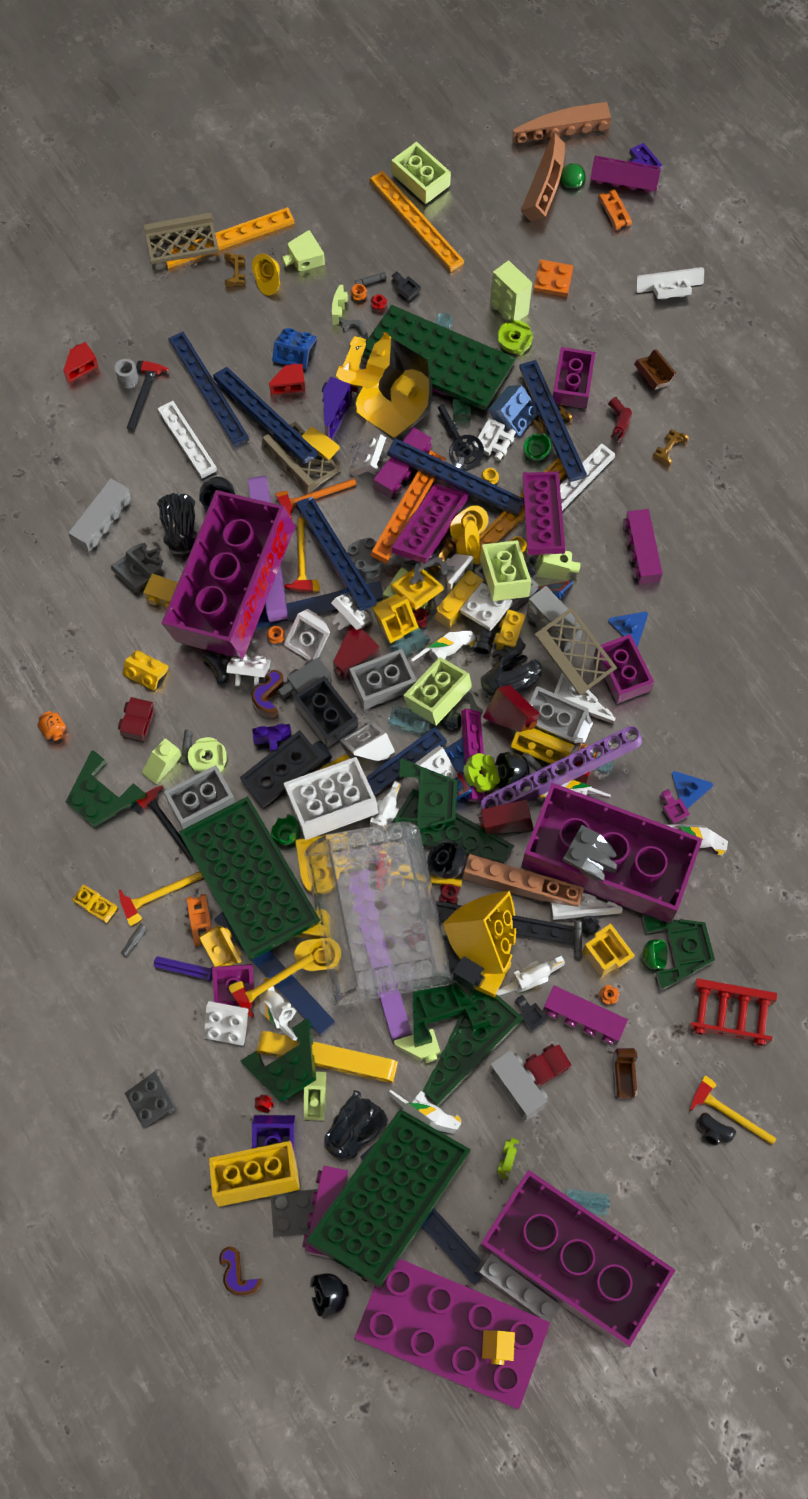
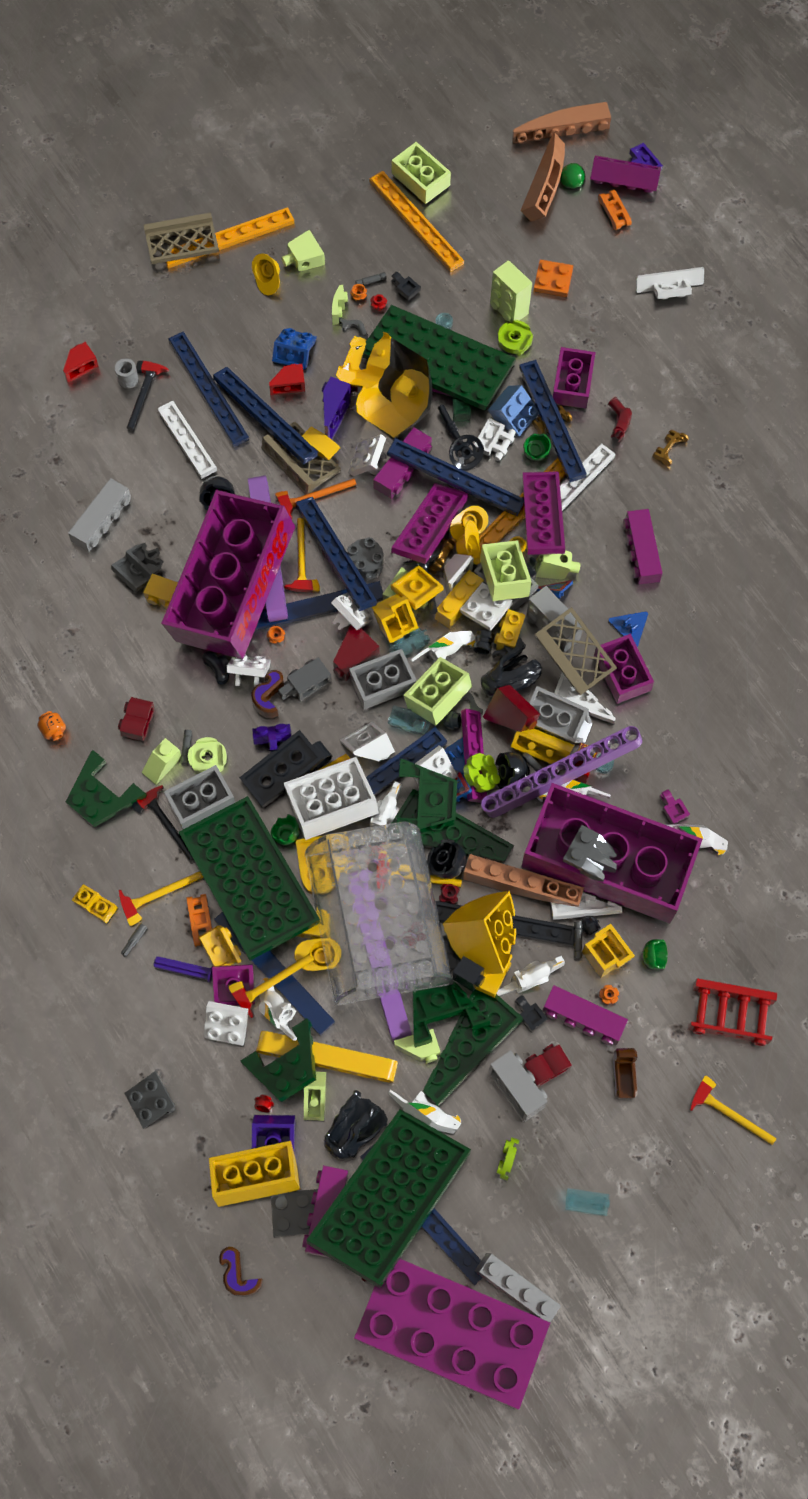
yellow bracket [122,650,169,691] -> none
black hair [157,493,197,555] -> none
pearl gold piece [224,252,245,287] -> none
white slope [284,609,330,661] -> none
black brick [293,676,358,748] -> none
black cylinder [310,1273,349,1319] -> none
orange plate [370,450,446,564] -> none
dark grey helmet [410,557,455,585] -> none
dark red plate [412,609,429,628] -> none
dark red slope [479,799,534,834] -> none
magenta brick [479,1170,676,1349] -> none
yellow plate [481,468,499,485] -> none
yellow brick [482,1330,515,1365] -> none
reddish brown bracket [634,349,676,390] -> none
dark green wing [642,915,715,991] -> none
blue piece [672,771,713,809] -> none
black piece [697,1113,737,1145] -> none

